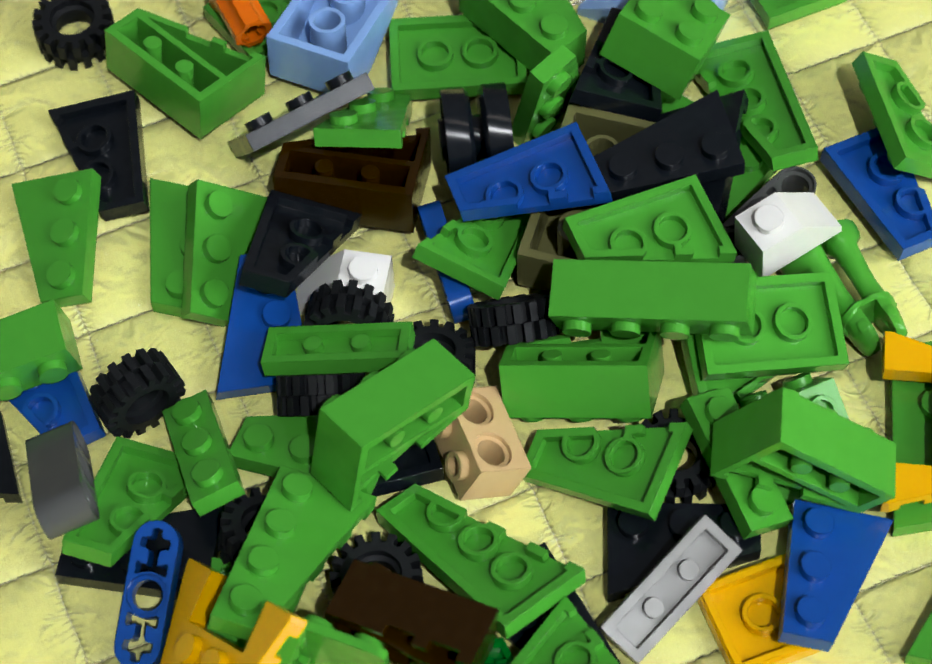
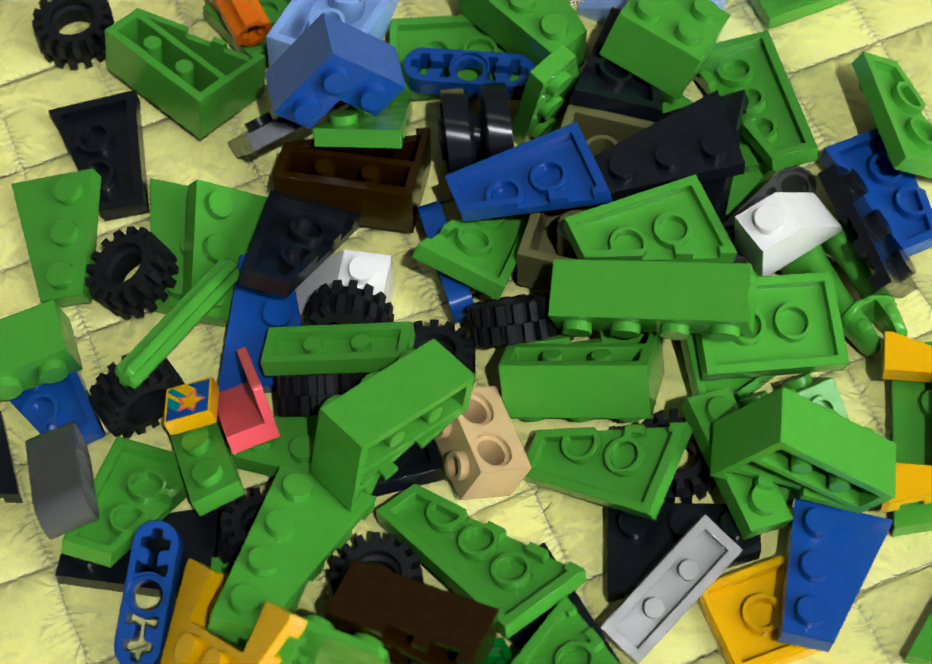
none -> black tyre [85,226,179,319]
none -> bright green axle [114,258,241,388]
none -> tile [163,376,219,435]
none -> coral panel [217,347,280,454]
none -> blue brick [265,13,406,129]
none -> blue beam [403,47,535,101]
none -> black wing [818,164,918,298]

